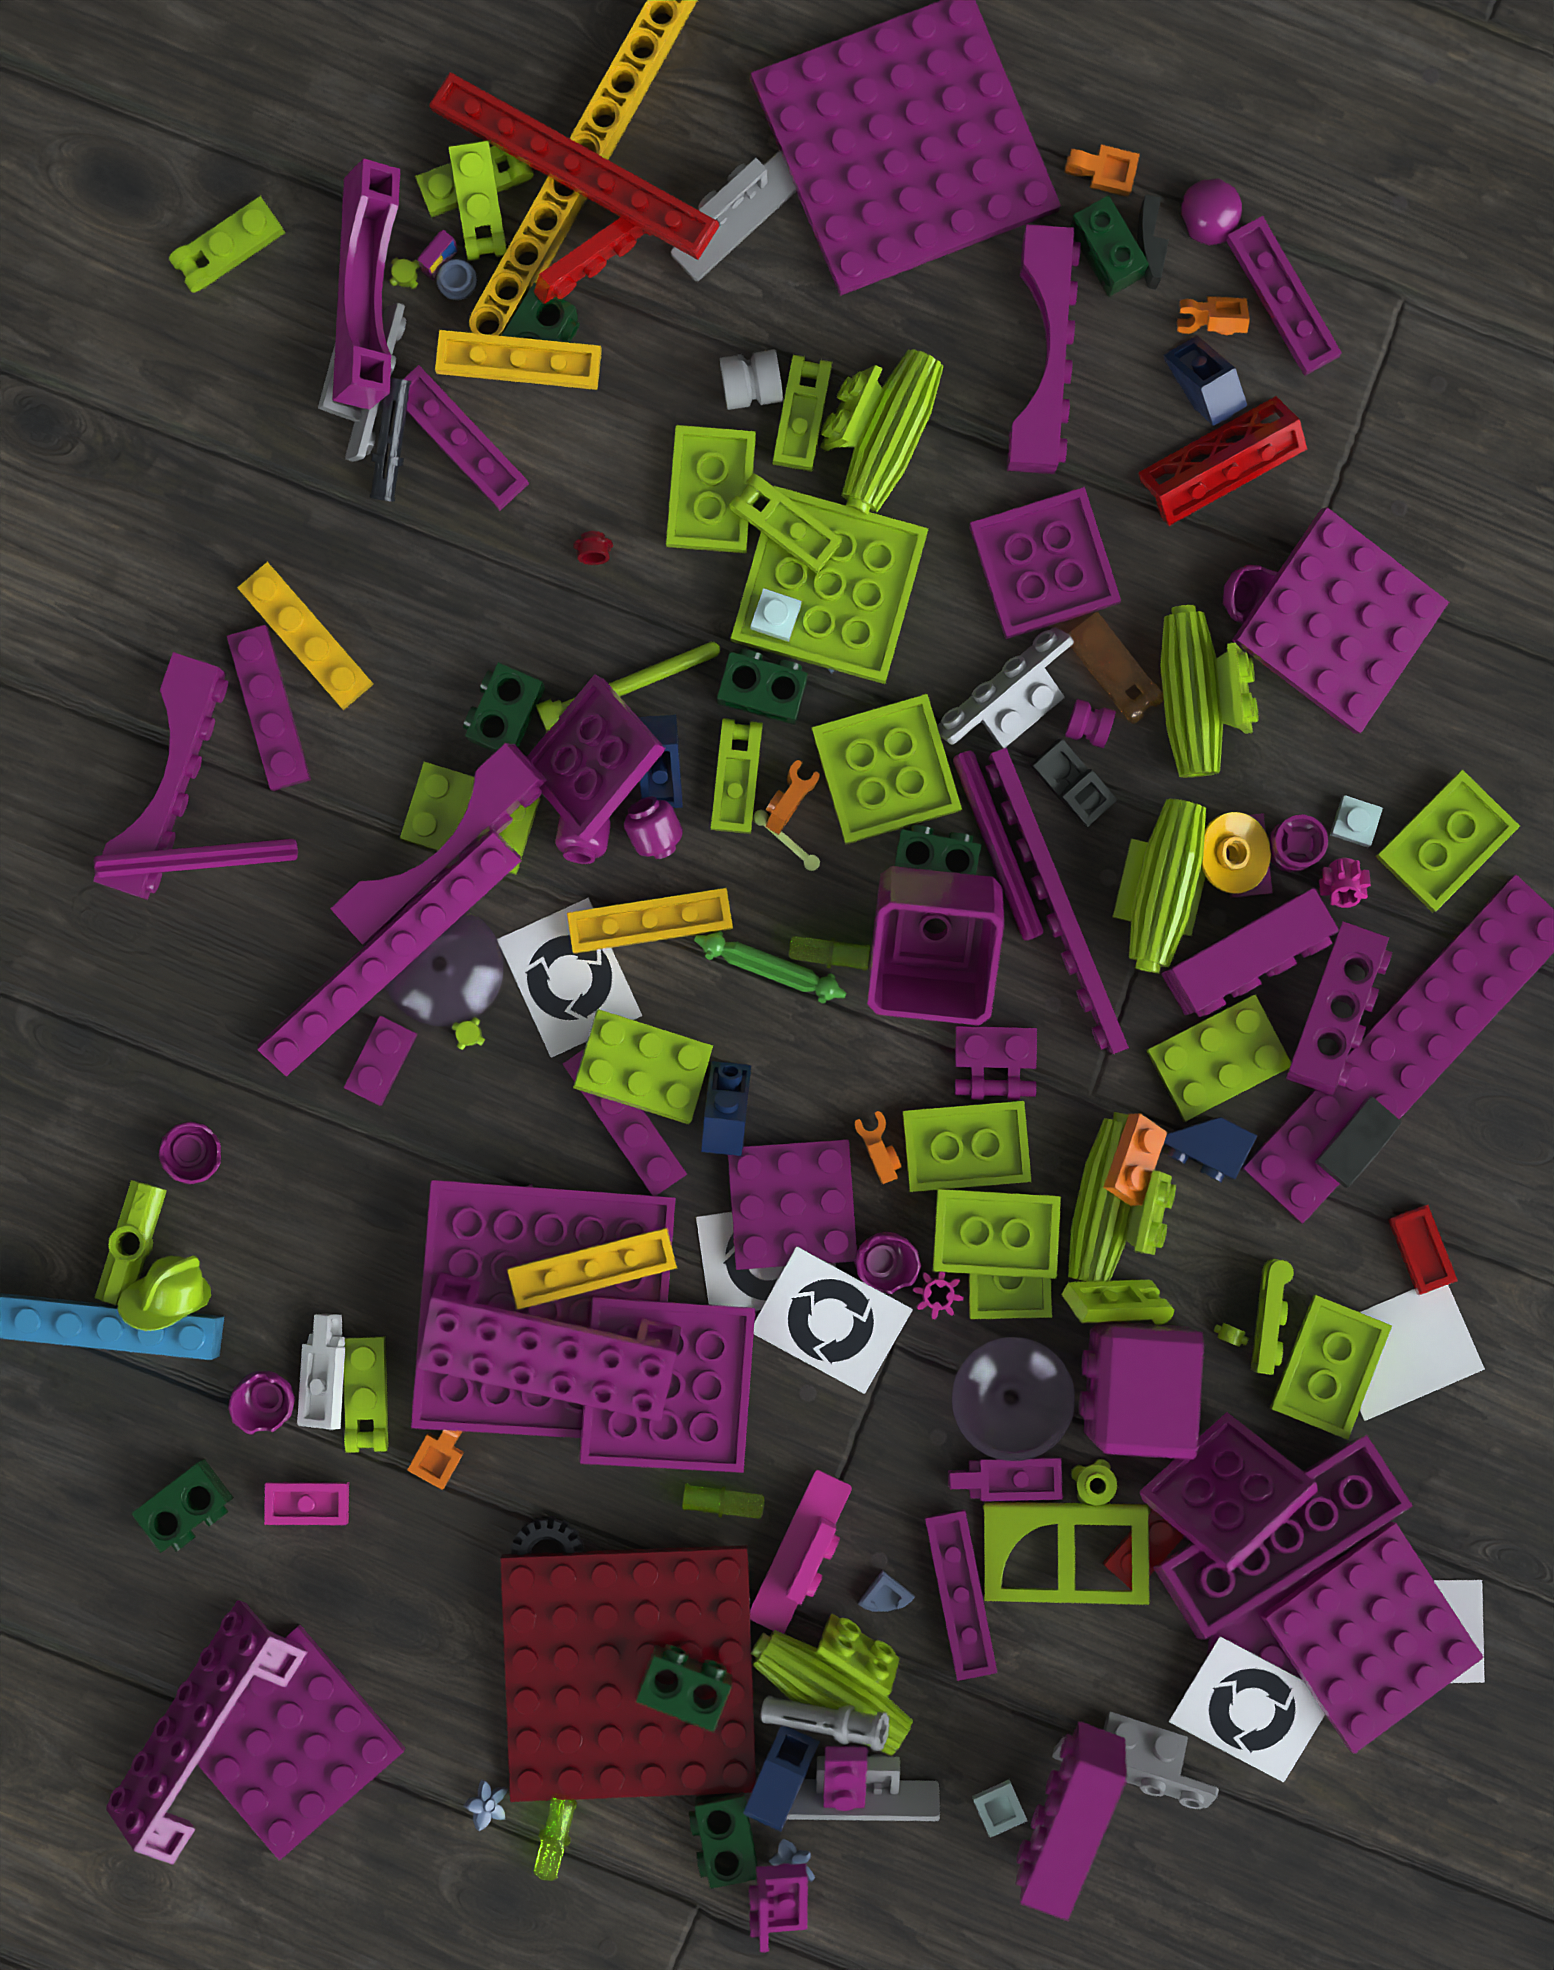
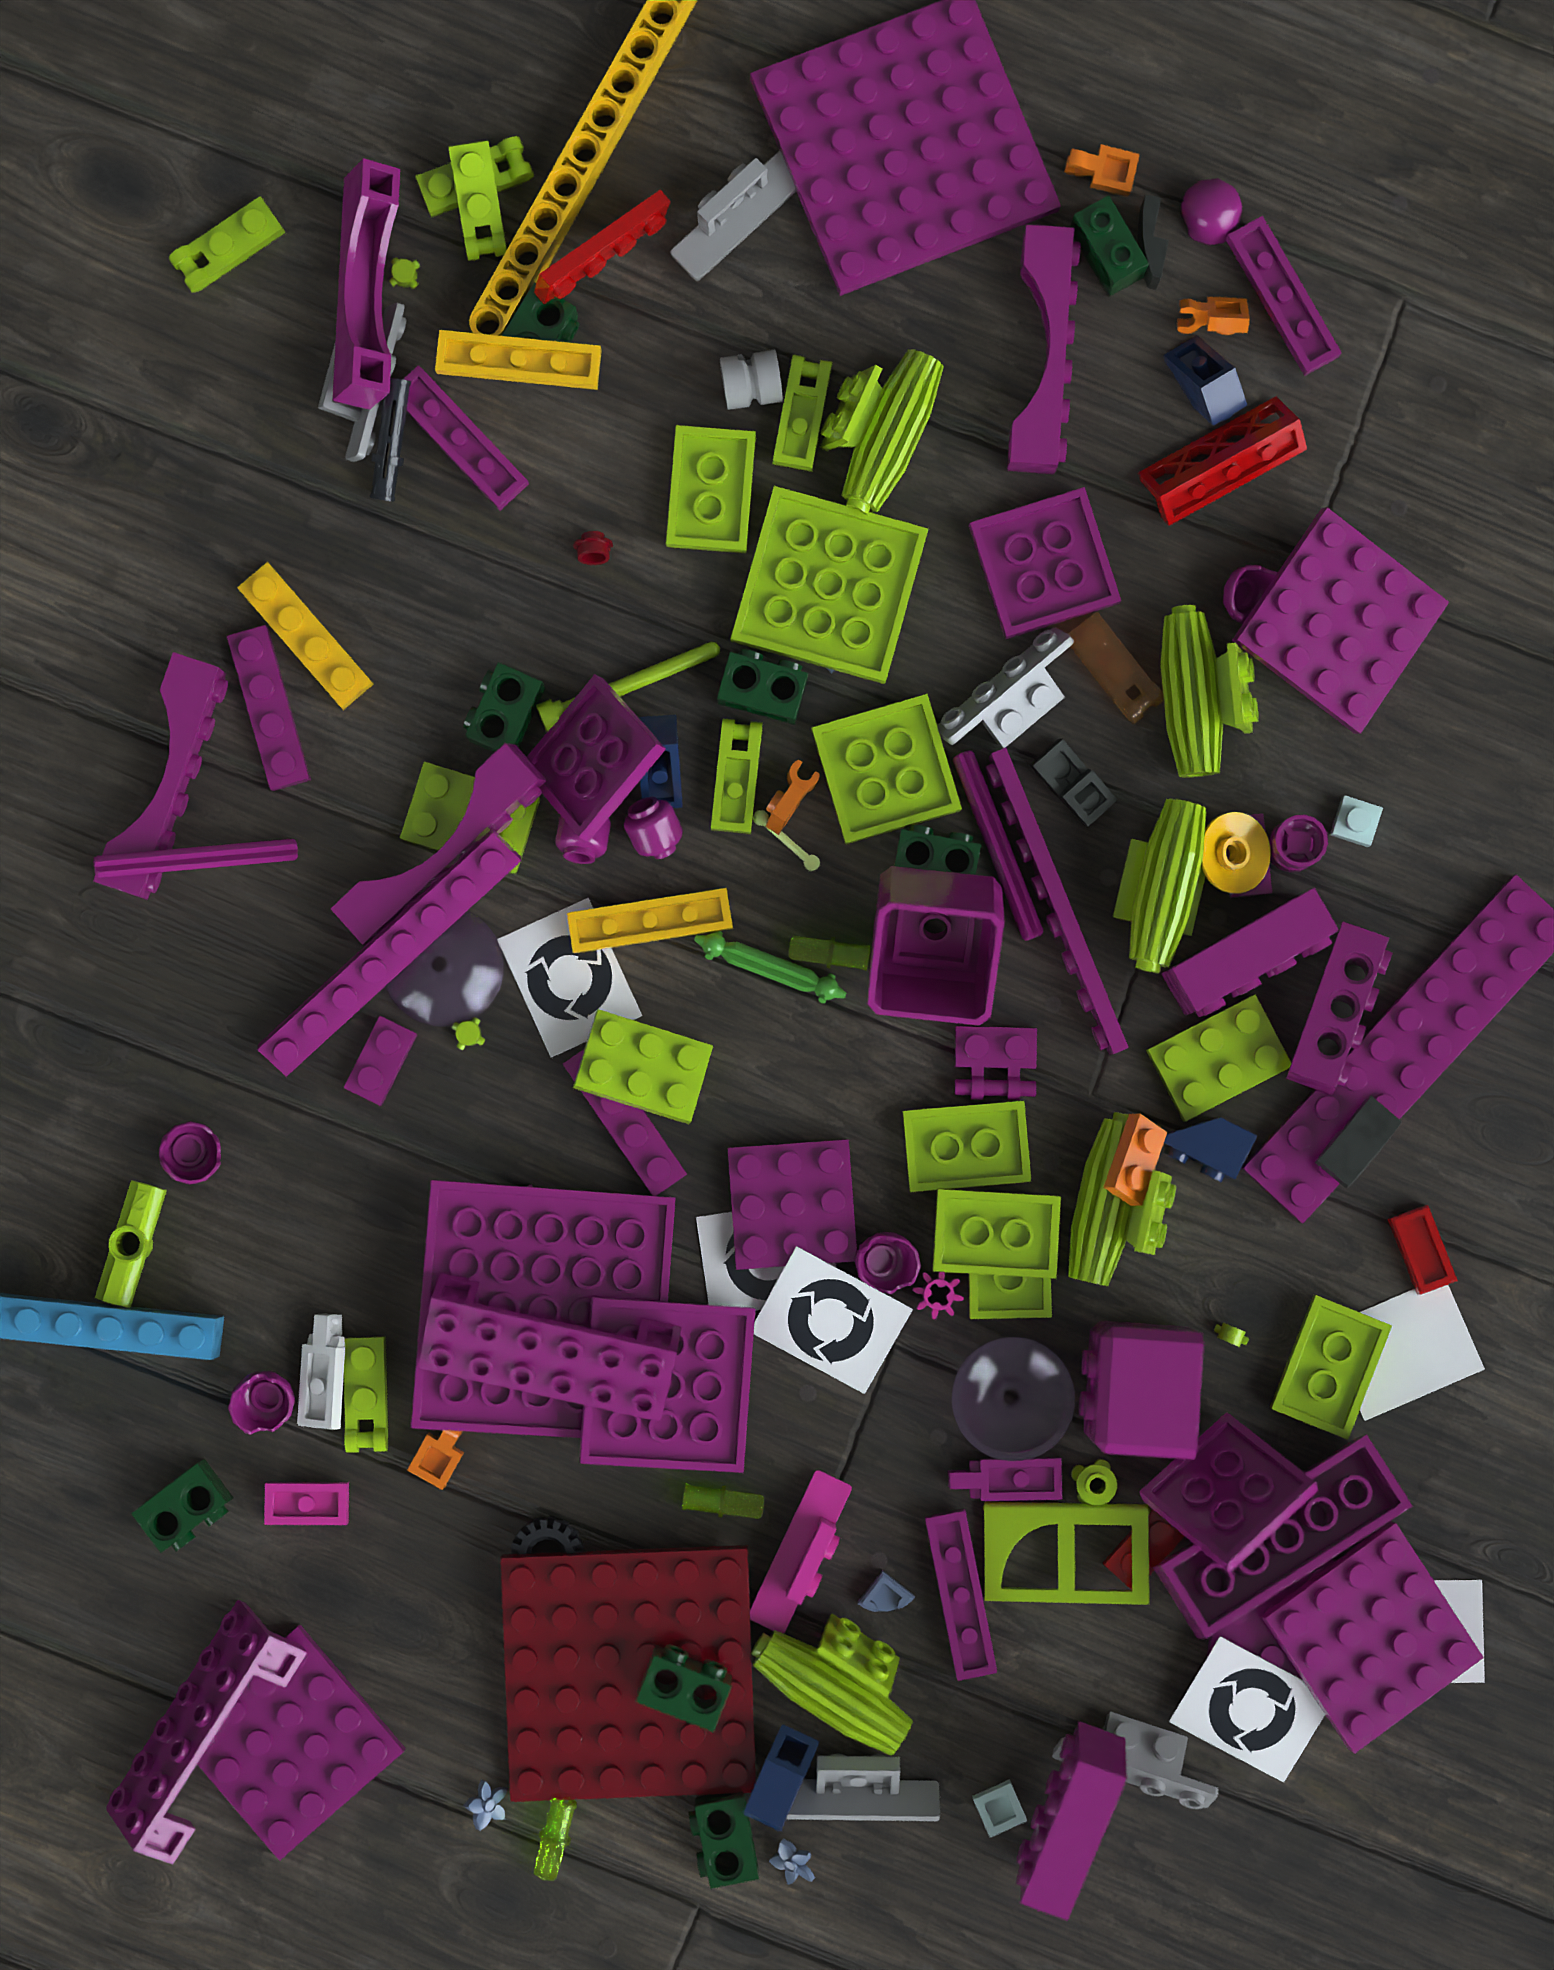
lime piece [118,1256,211,1331] -> none
magenta tile [418,230,458,280] -> none
red tile [429,72,719,260] -> none
sand blue plate [437,259,477,300] -> none
yellow plate [507,1228,677,1310] -> none
dark blue slope [701,1061,751,1156] -> none
lime plate [728,473,842,574] -> none
magenta bracket [749,1863,807,1952] -> none
light aqua plate [750,588,802,642] -> none
light grey pin [761,1696,889,1751] -> none
magenta plate [824,1747,867,1811] -> none
orange plate [855,1111,901,1184] -> none
lime plate [1062,1280,1174,1325] -> none
magenta wheel [1065,698,1116,749] -> none
lime plate [1251,1259,1294,1375] -> none
dark pink gear [1319,858,1371,908] -> none
lime plate [1375,770,1520,913] -> none

